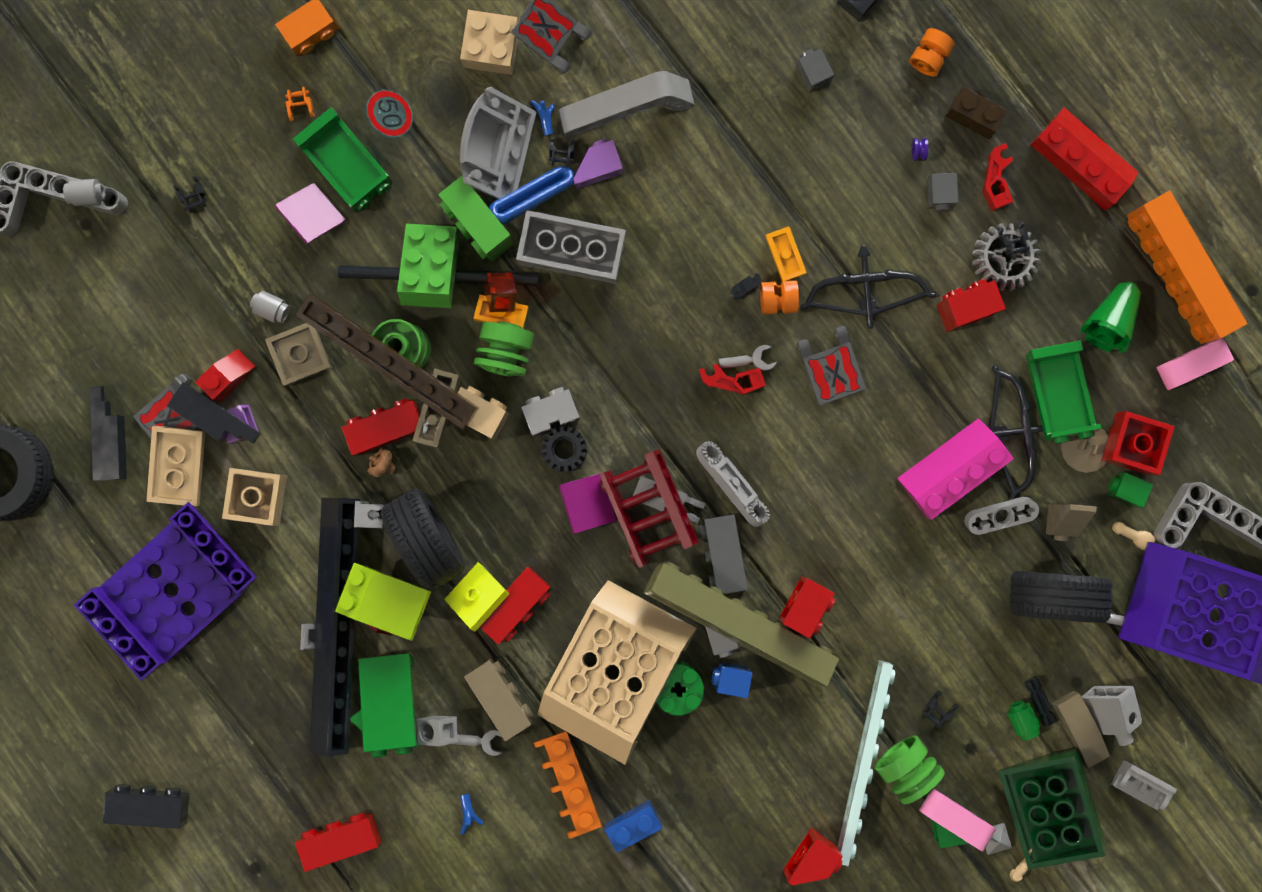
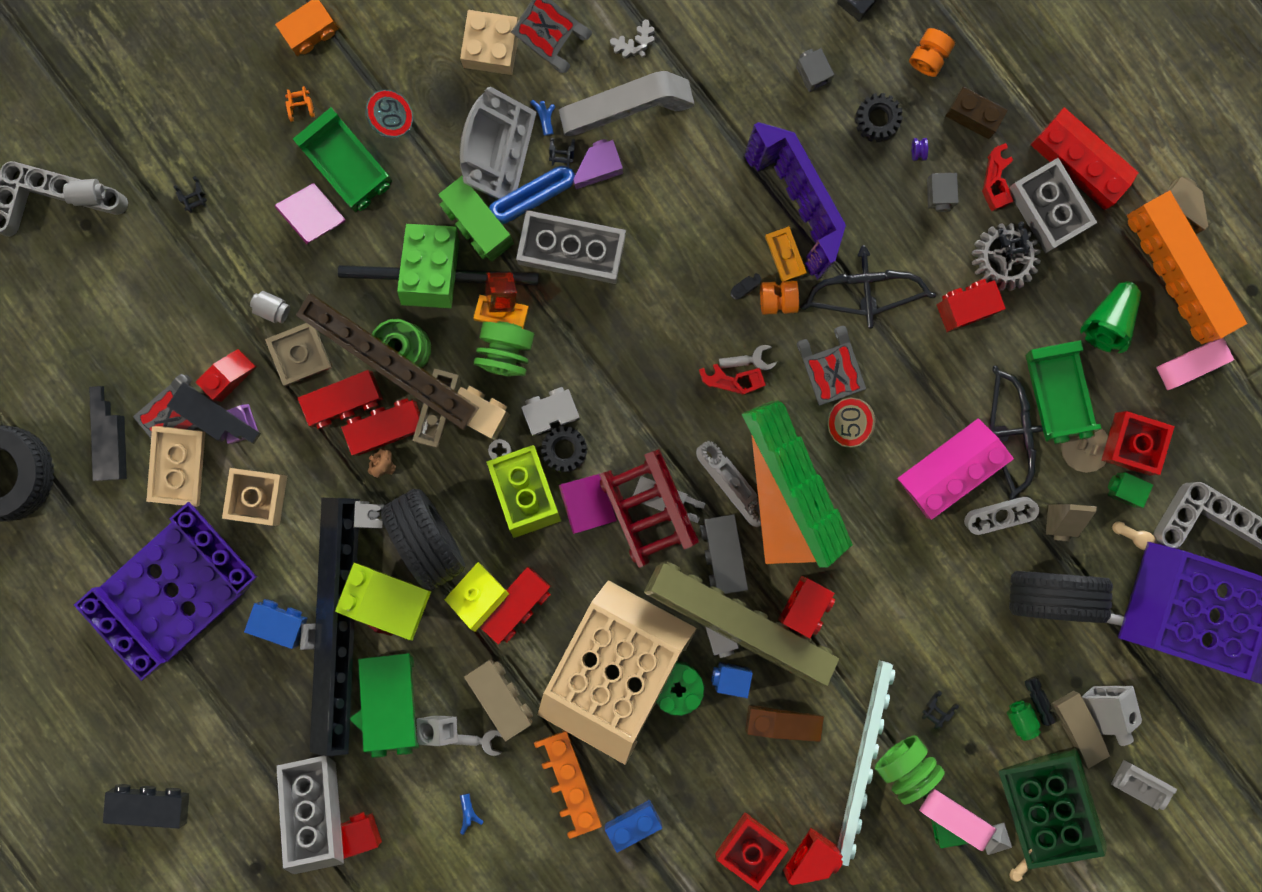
none -> blue brick [244,599,308,649]
none -> light grey brick [277,756,344,874]
none -> red brick [298,370,383,430]
none -> lime slope [487,445,561,538]
none -> light grey bush [488,439,512,459]
none -> light grey animal [610,20,655,58]
none -> red brick [715,812,789,891]
none -> green piece [742,401,853,568]
none -> dark purple slope [745,122,846,280]
none -> reddish brown slope [745,705,824,742]
none -> piece [828,397,876,448]
none -> black tyre [855,93,903,142]
none -> light grey brick [1009,158,1097,253]
none -> dark tan slope [1165,176,1208,234]

